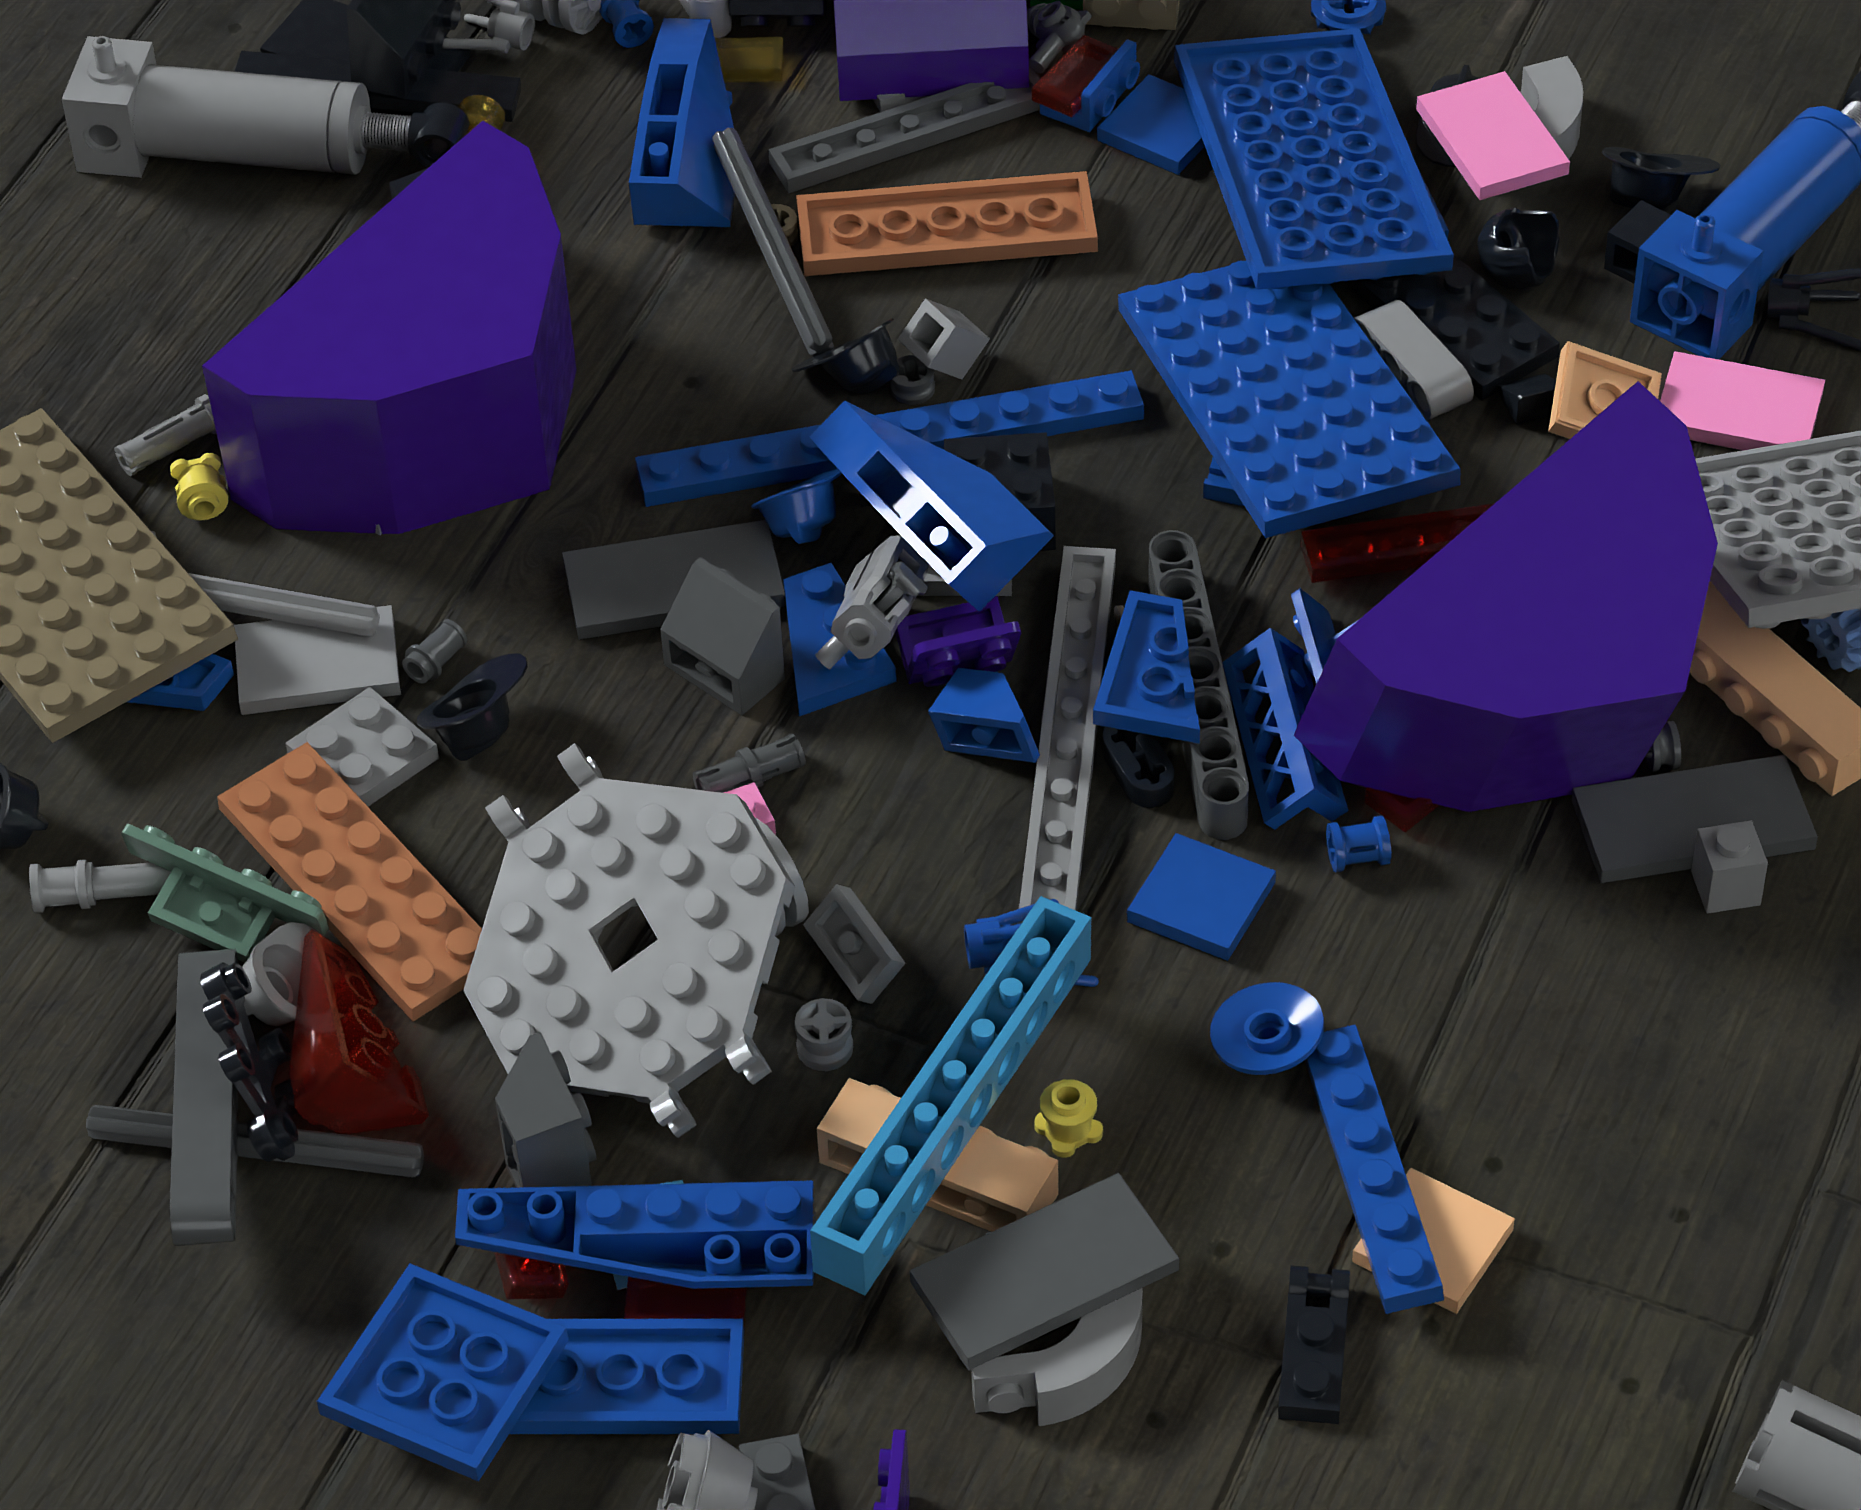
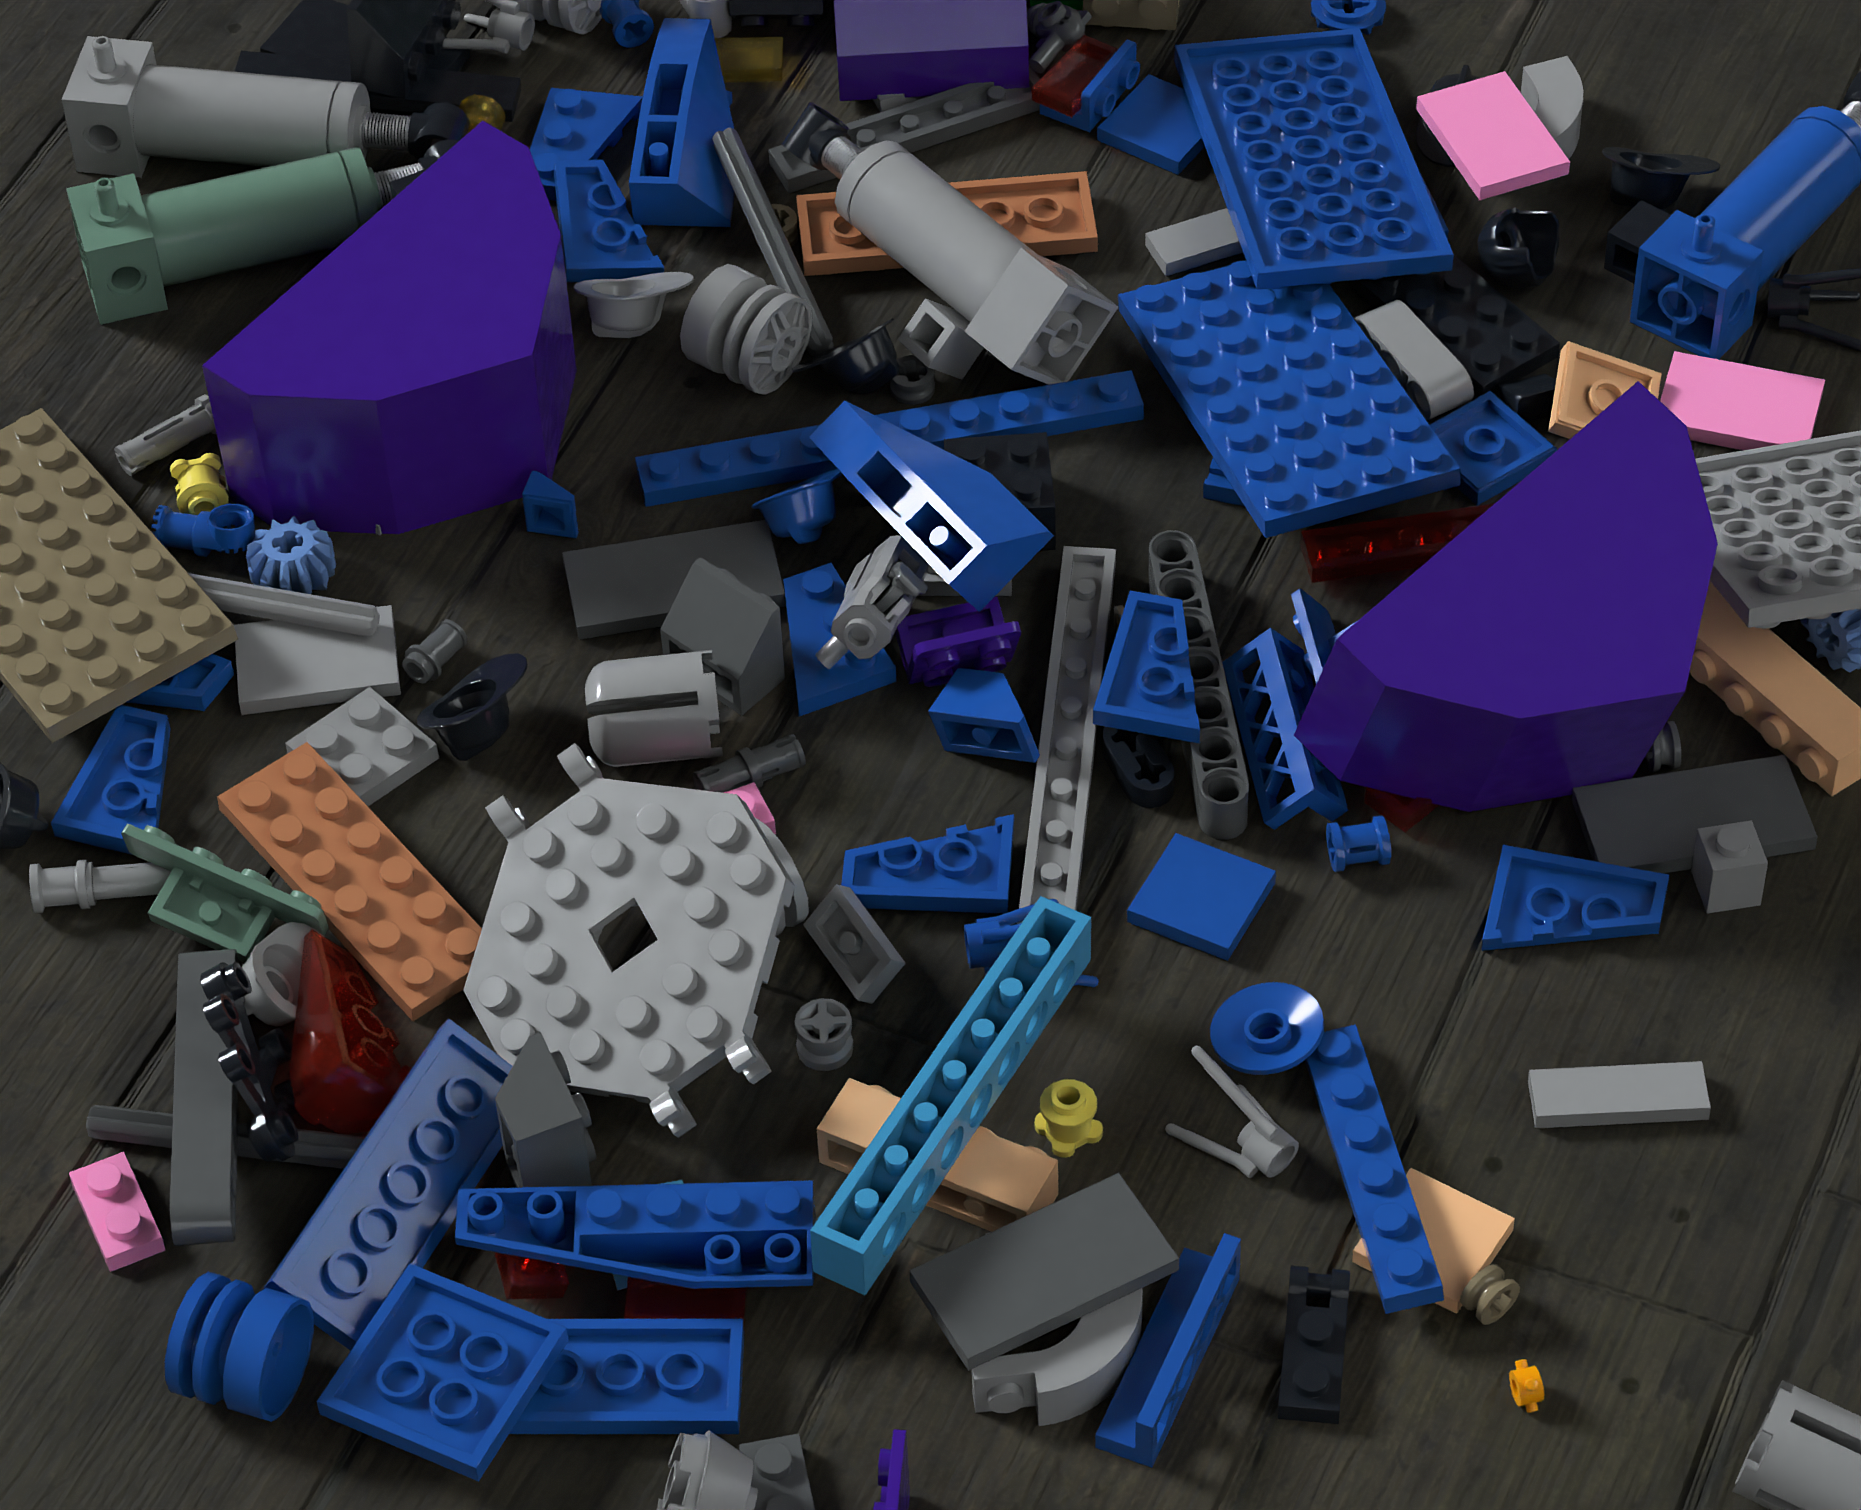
none -> blue wing [51,705,171,855]
none -> sand green piece [66,139,459,325]
none -> bright pink plate [69,1152,165,1272]
none -> blue connector [151,504,255,557]
none -> blue wheel [165,1271,314,1422]
none -> medium blue gear [246,516,336,594]
none -> blue plate [264,1019,513,1351]
none -> blue slope [522,471,578,538]
none -> blue wing [530,88,643,201]
none -> blue wing [554,160,665,282]
none -> light grey piece [574,272,694,338]
none -> light grey cylinder [585,650,723,767]
none -> light grey wheel [680,264,812,395]
none -> light grey piece [782,102,1118,385]
none -> blue wing [841,814,1014,913]
none -> blue fence [1095,1233,1241,1468]
none -> light grey tile [1145,208,1243,276]
none -> light grey plant [1165,1046,1299,1178]
none -> blue tile [1430,391,1557,506]
none -> dark tan bush [1460,1264,1520,1325]
none -> blue wing [1481,845,1669,951]
none -> light orange piece [1509,1359,1544,1413]
none -> light grey tile [1528,1061,1711,1128]

